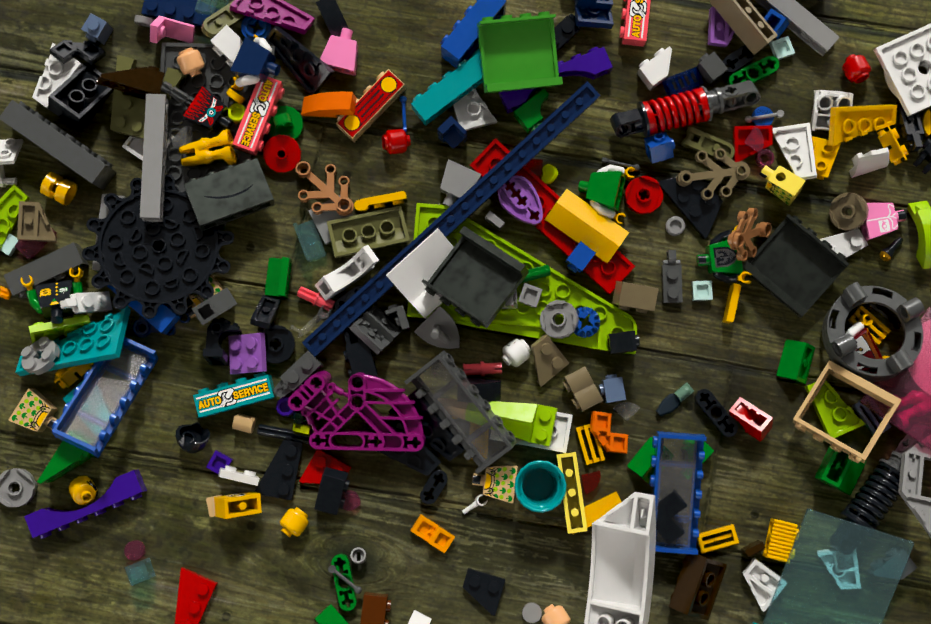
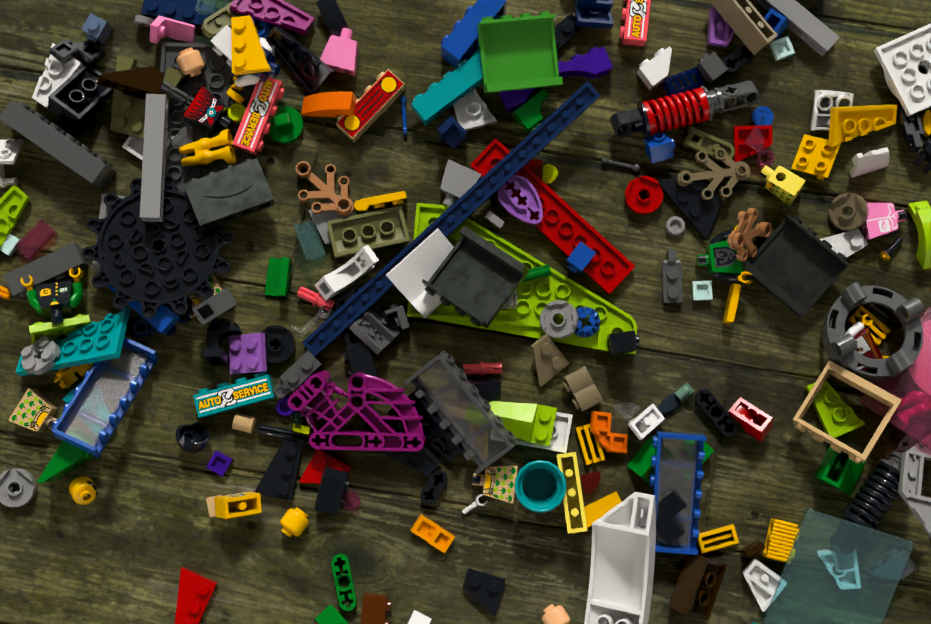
dark tan wing [17,201,57,242] -> none
dark purple arch [24,469,147,539] -> none
yellow wheel [40,172,78,206] -> none
white hinge [60,291,112,314] -> none
clear pink tile [124,540,145,561] -> none
clear light blue brick [125,558,156,586] -> none
white plate [218,465,260,486] -> none
black slope [250,295,281,329] -> none
red plate [263,135,302,173] -> none
dark grey hinge [328,565,362,594] -> none
light grey hinge [350,547,367,564] -> none
red head [382,129,411,154] -> none
light grey shield [414,306,460,349] -> none
white head [502,338,531,367] -> none
light grey tile [518,283,543,308] -> none
light grey tile [522,602,542,623] -> none
yellow slope [545,189,629,263] -> none
green torso [578,165,635,225] -> none
sand blue brick [599,374,626,403] -> none
dark tan brick [612,281,659,313] -> none
green beam [727,56,779,85] -> none
light grey hinge [745,110,784,123] -> none
white wing [773,123,817,180] -> none
green panel [777,339,815,384] -> none
red head [842,54,871,83] -> none
sand blue tile [852,395,892,436] -> none
yellow hinge [877,126,909,166] -> none
none -> yellow wing [231,15,271,75]
none -> white slope [628,404,665,440]

